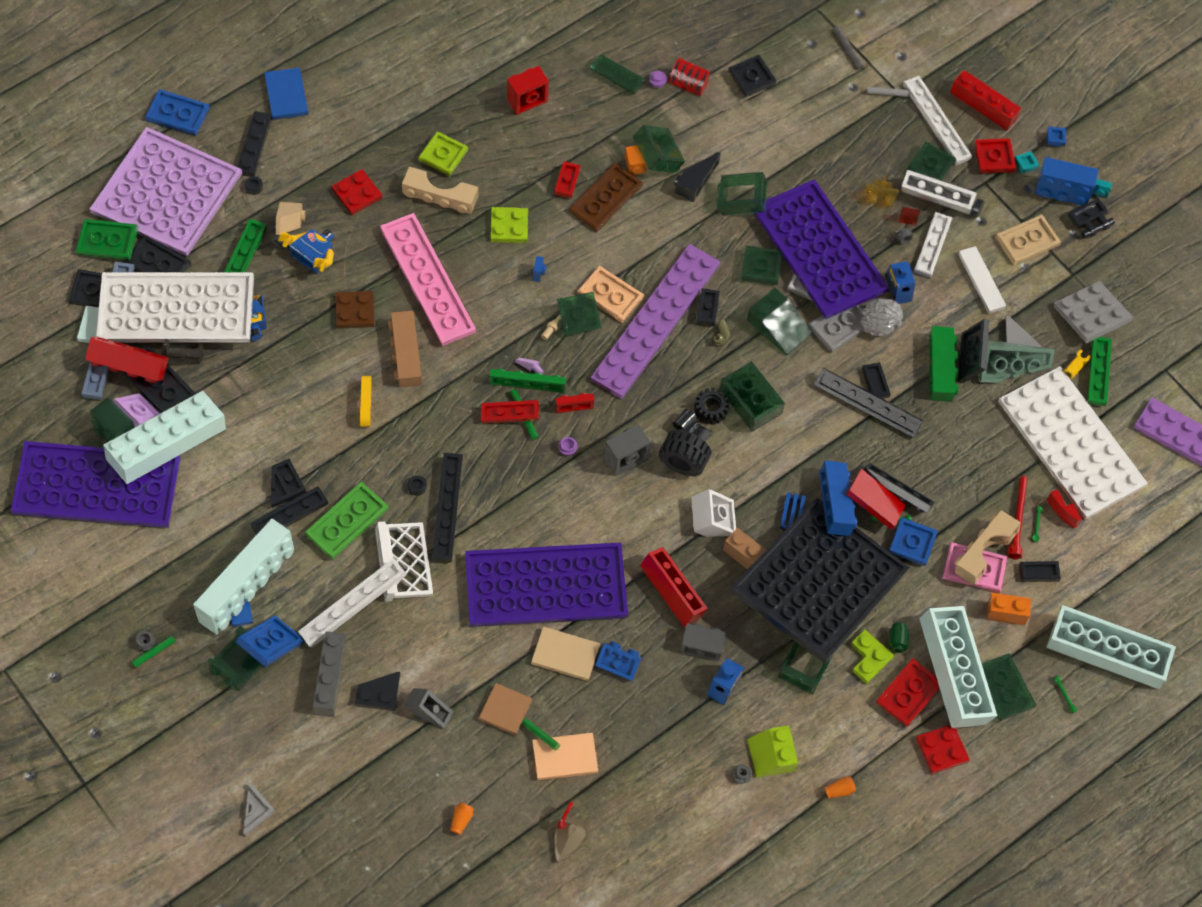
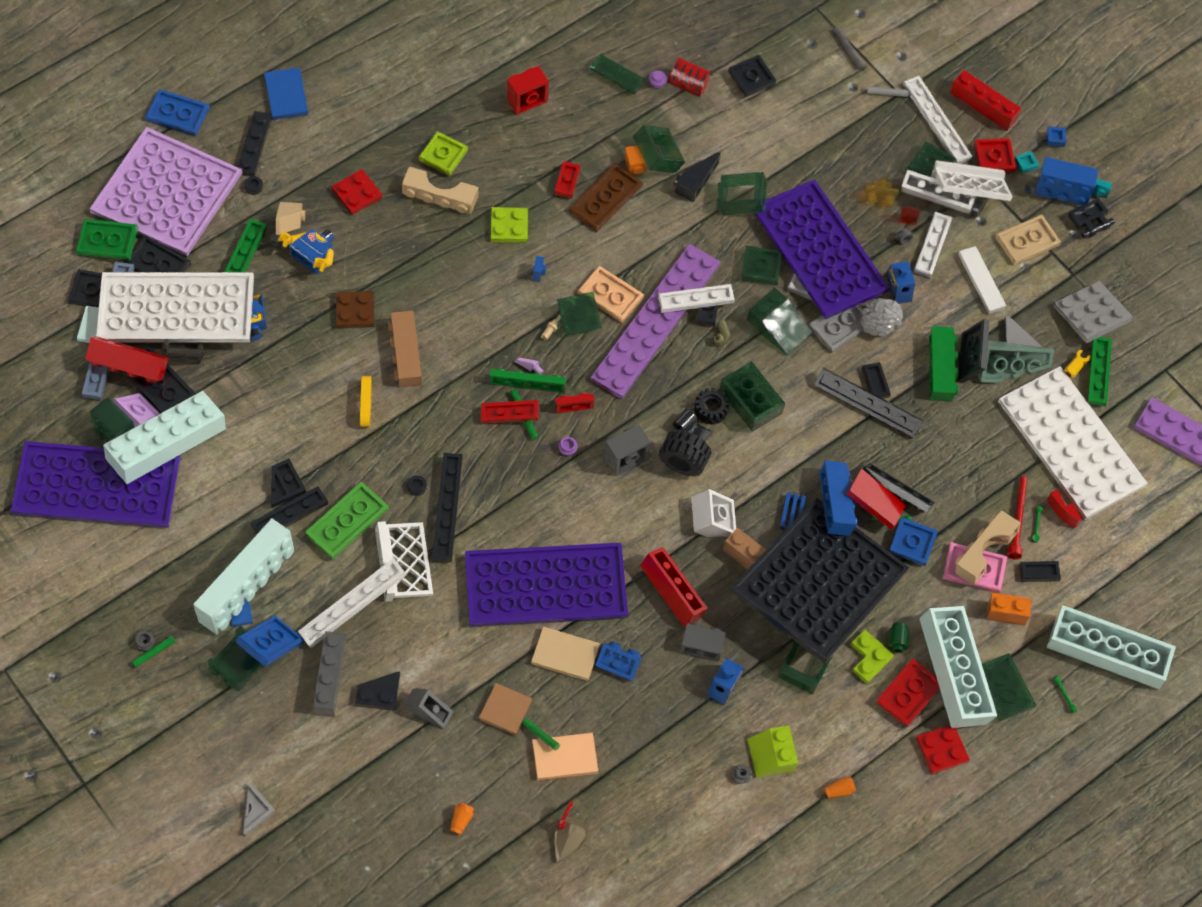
bright pink plate [380,213,476,346] -> none
none -> white tile [658,284,735,313]
none -> white fence [931,160,1012,201]

